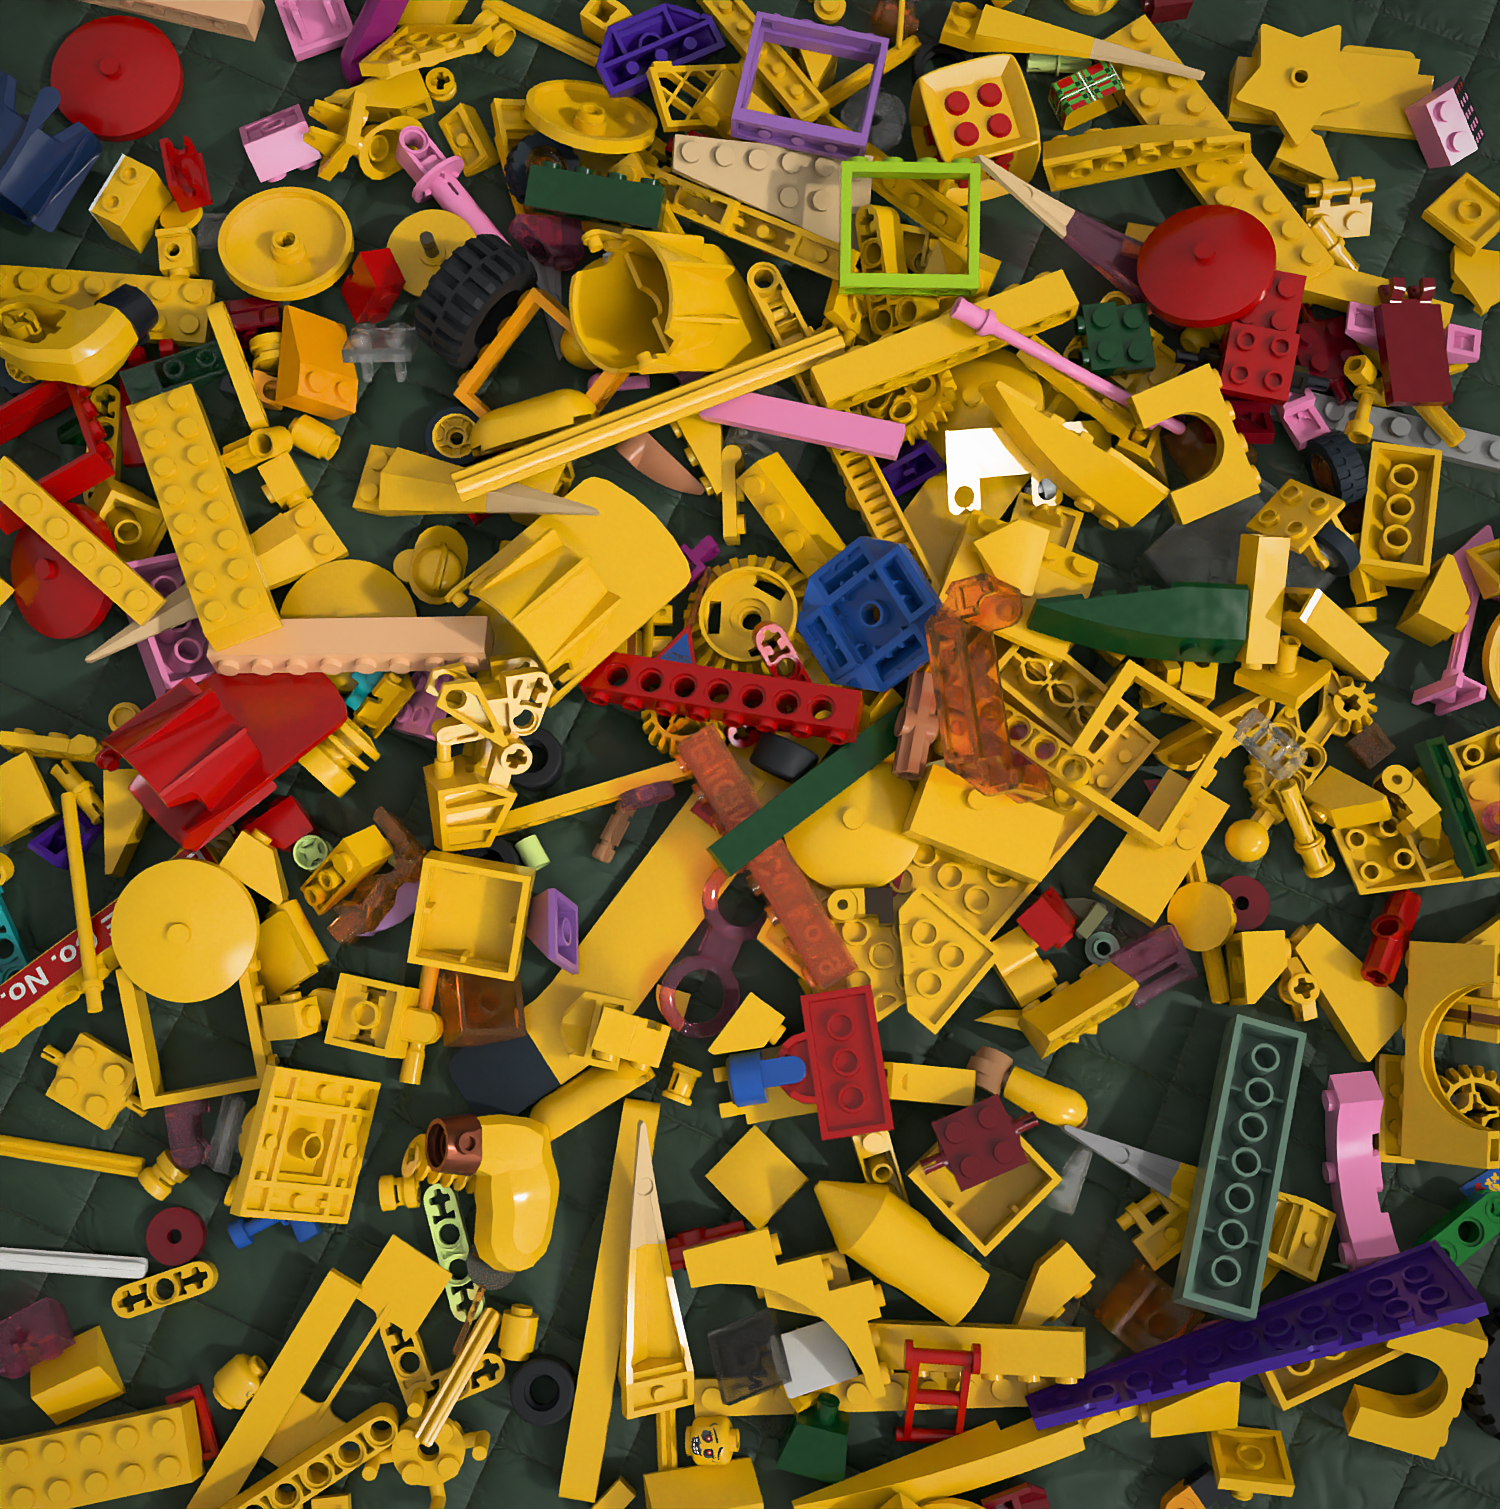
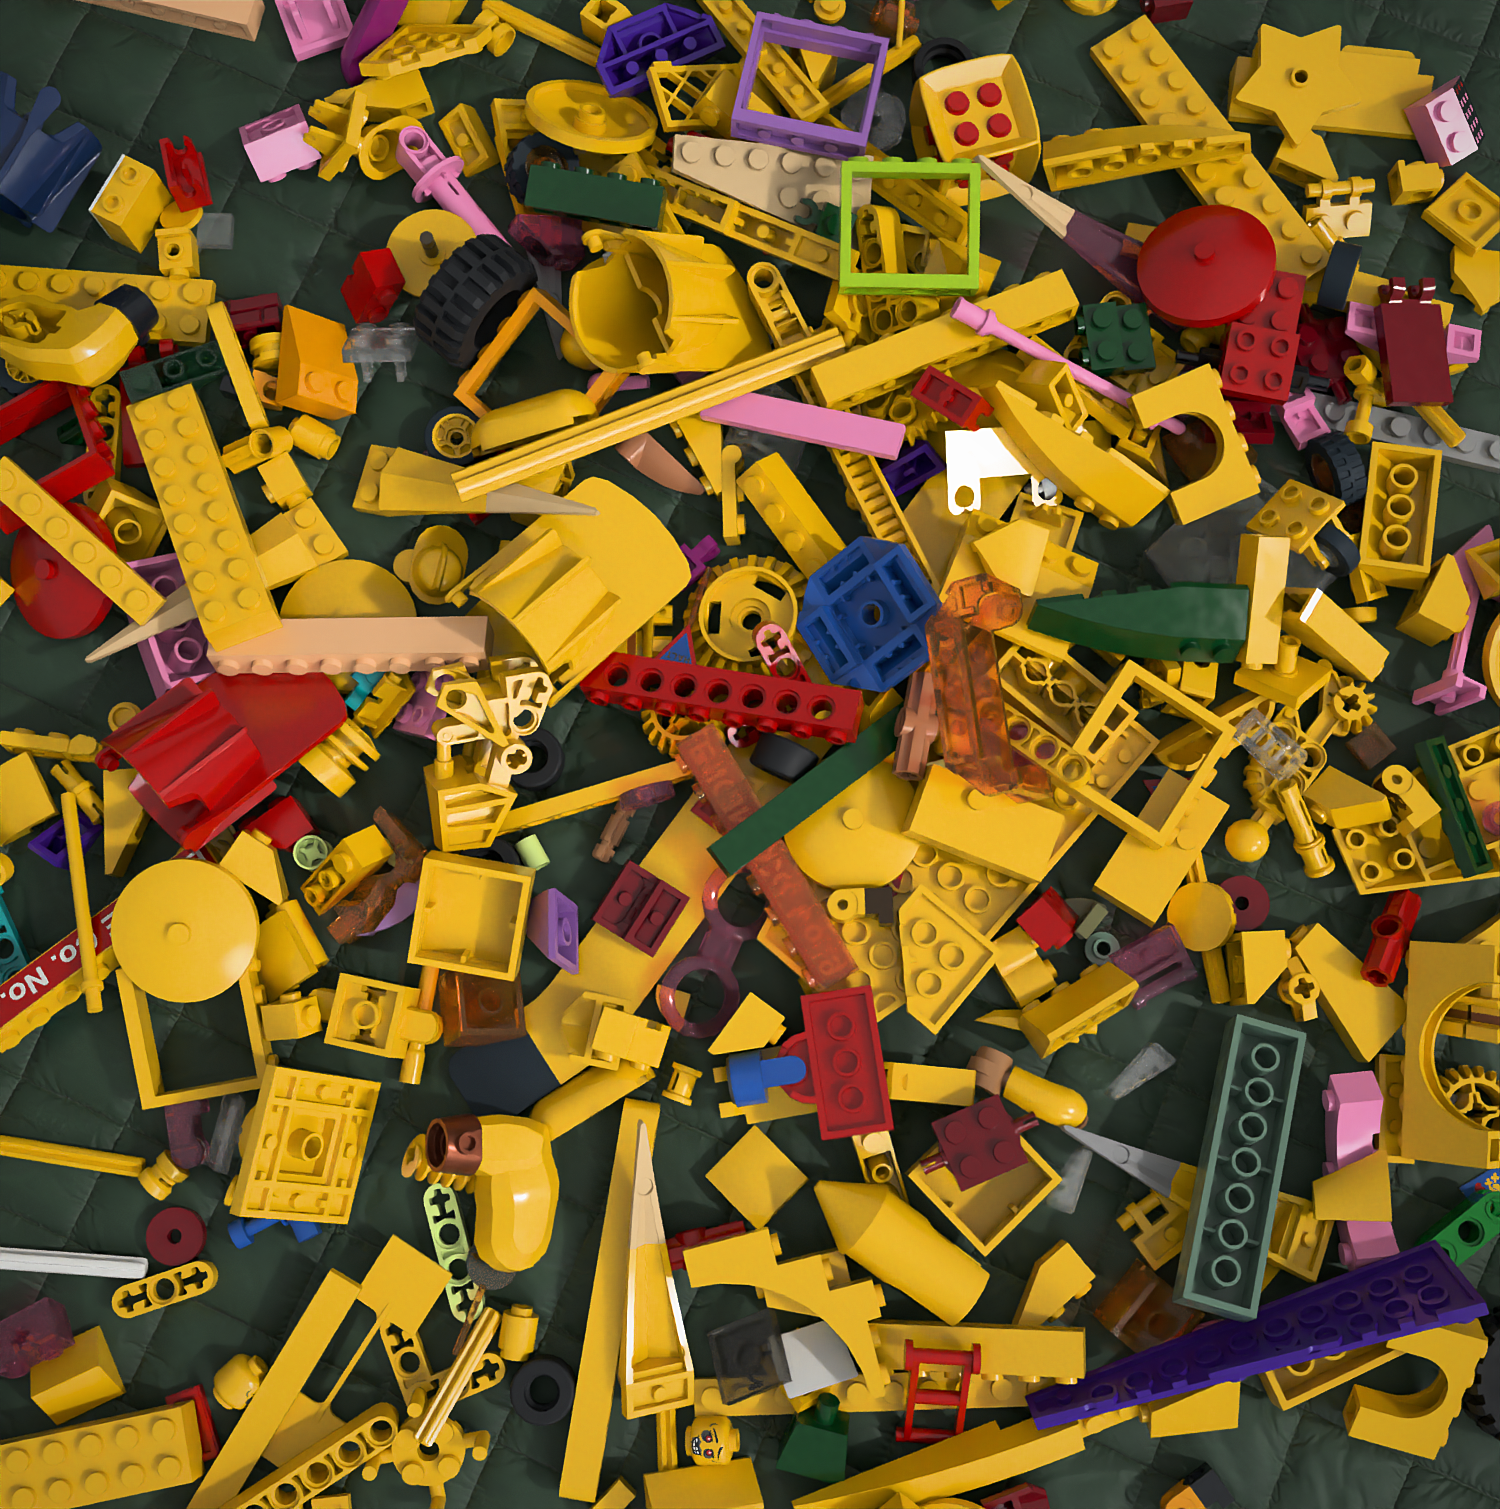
yellow plate [41,1032,148,1130] -> none
red dish [51,15,184,142] -> none
yellow dish [218,187,354,301] -> none
yellow wheel [379,1173,421,1212] -> none
yellow bush [425,67,457,102] -> none
yellow plate [939,1,1205,80] -> none
yellowish green axle [1026,53,1092,77] -> none
piece [1048,61,1126,130] -> none
yellow tile [1206,1426,1295,1501] -> none
none -> dark red slope [590,859,690,958]
none -> dark green plate [793,198,858,243]
none -> red hinge [910,365,994,432]
none -> yellow slope [1015,359,1088,431]
none -> clear slope [1104,1042,1177,1100]
none -> yellow slope [1312,1150,1392,1222]
none -> black wheel [1317,240,1363,310]
none -> yellow brick [1387,160,1444,206]

